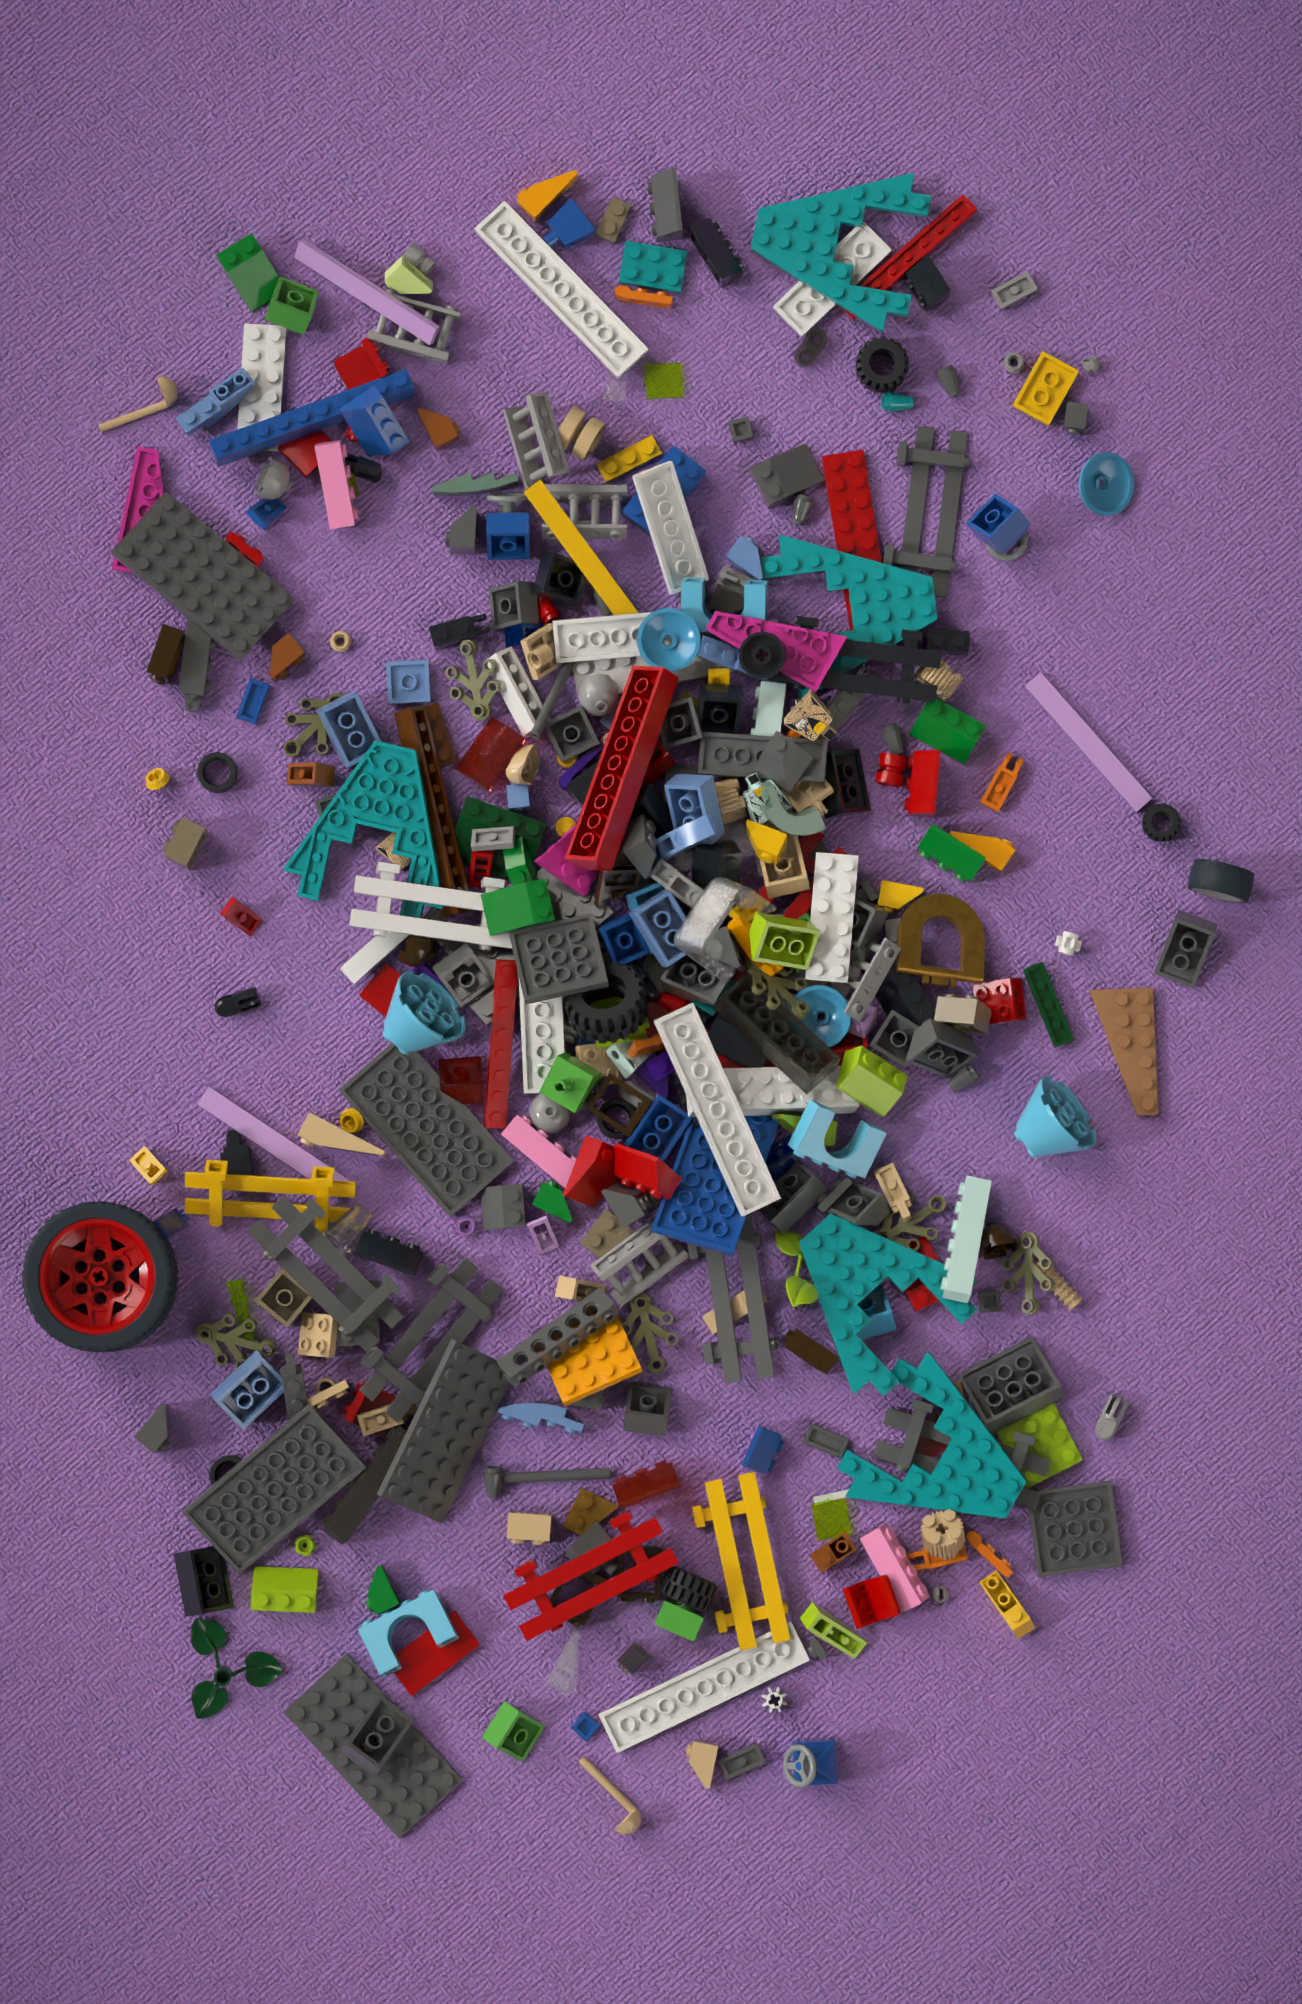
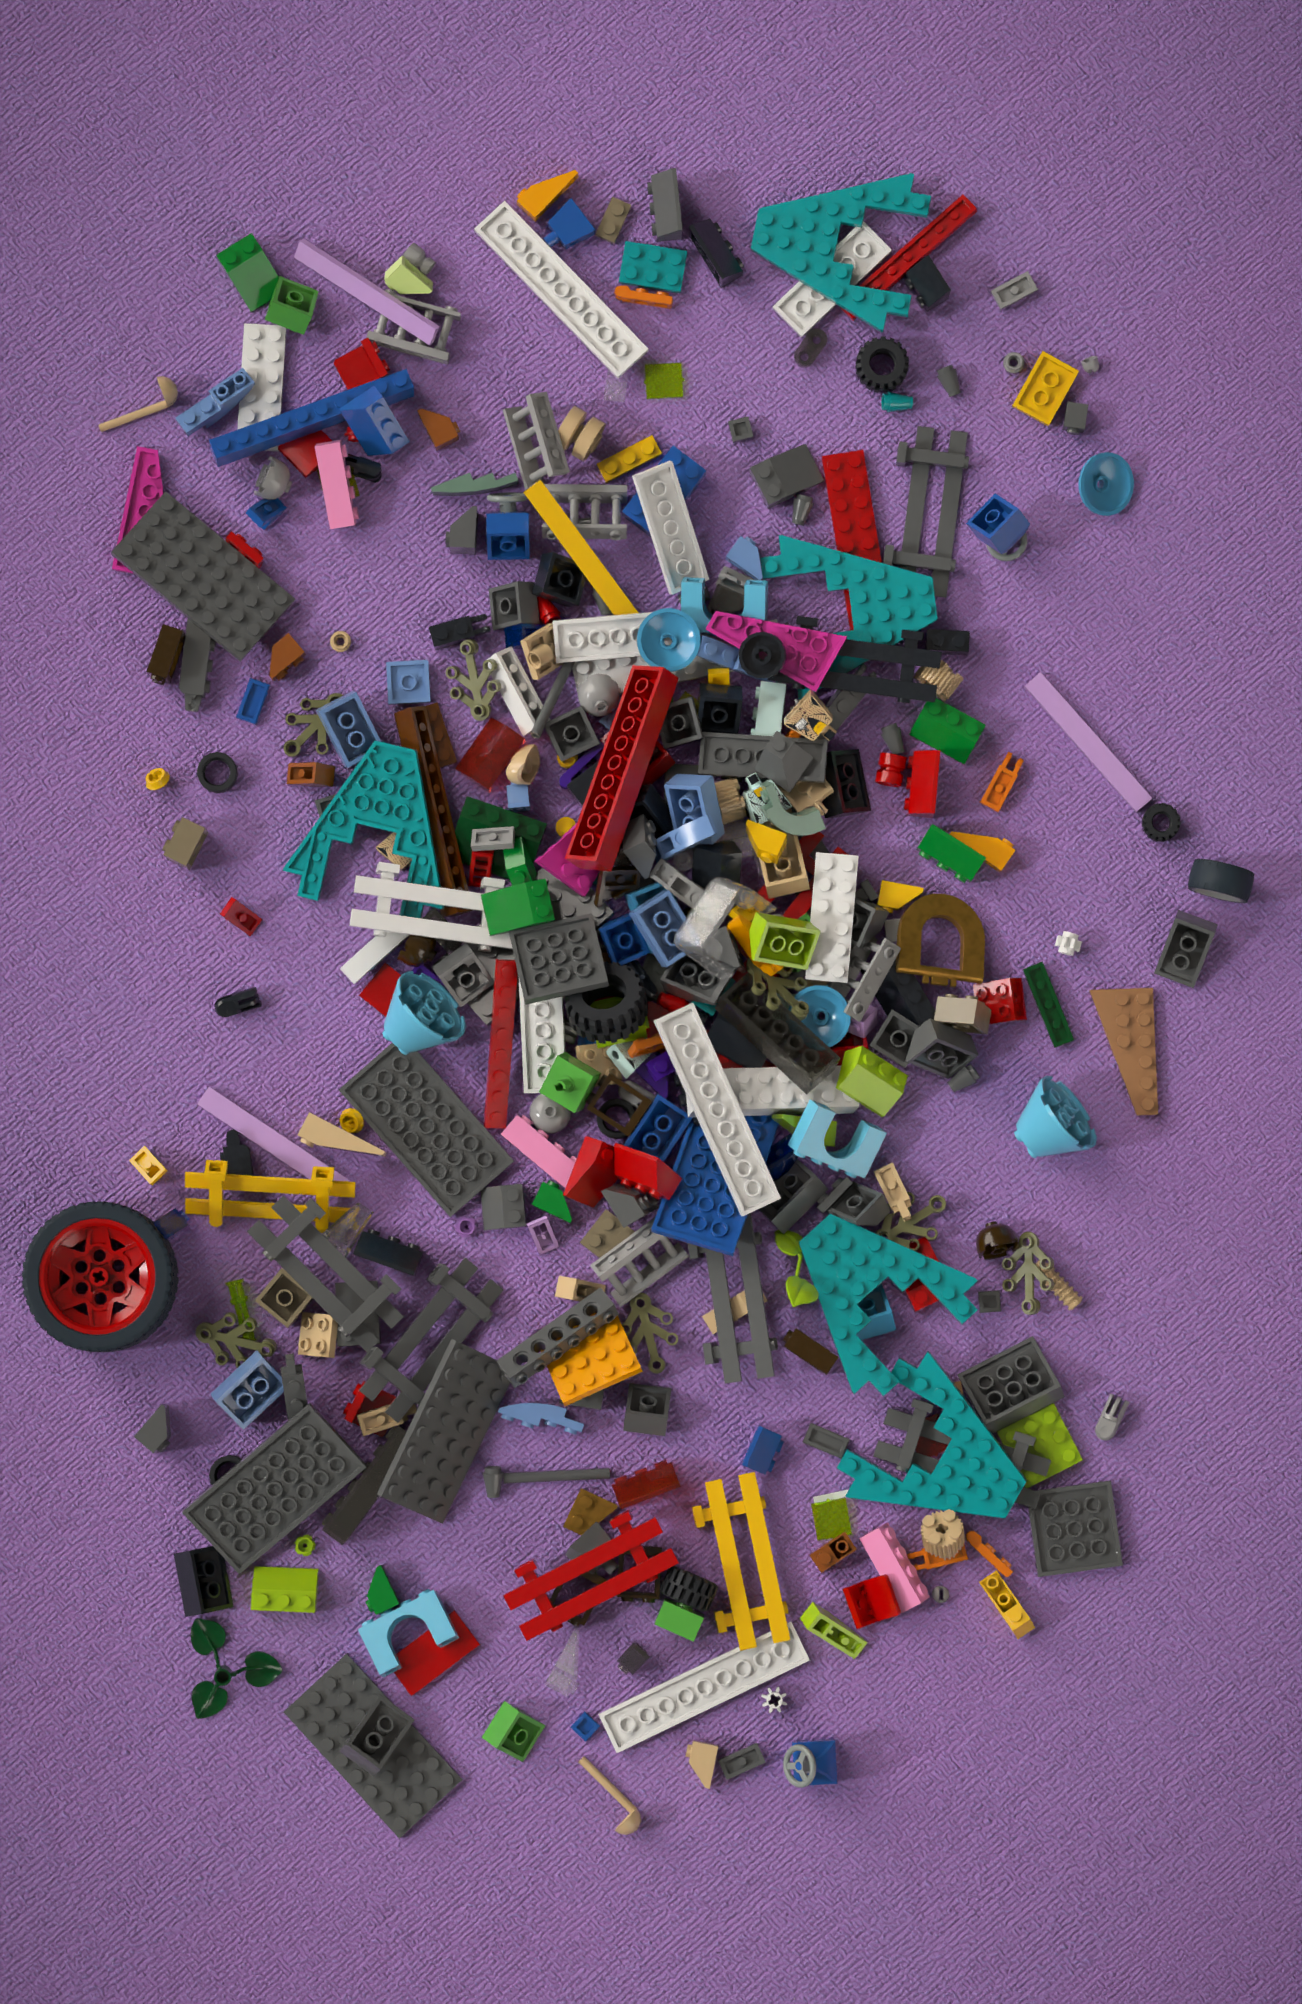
tan plate [307,1378,350,1409] -> none
clear red slope [439,1056,484,1105] -> none
tan brick [507,1512,552,1545] -> none
dark grey plate [807,1637,827,1660] -> none
light aqua brick [940,1175,992,1303] -> none

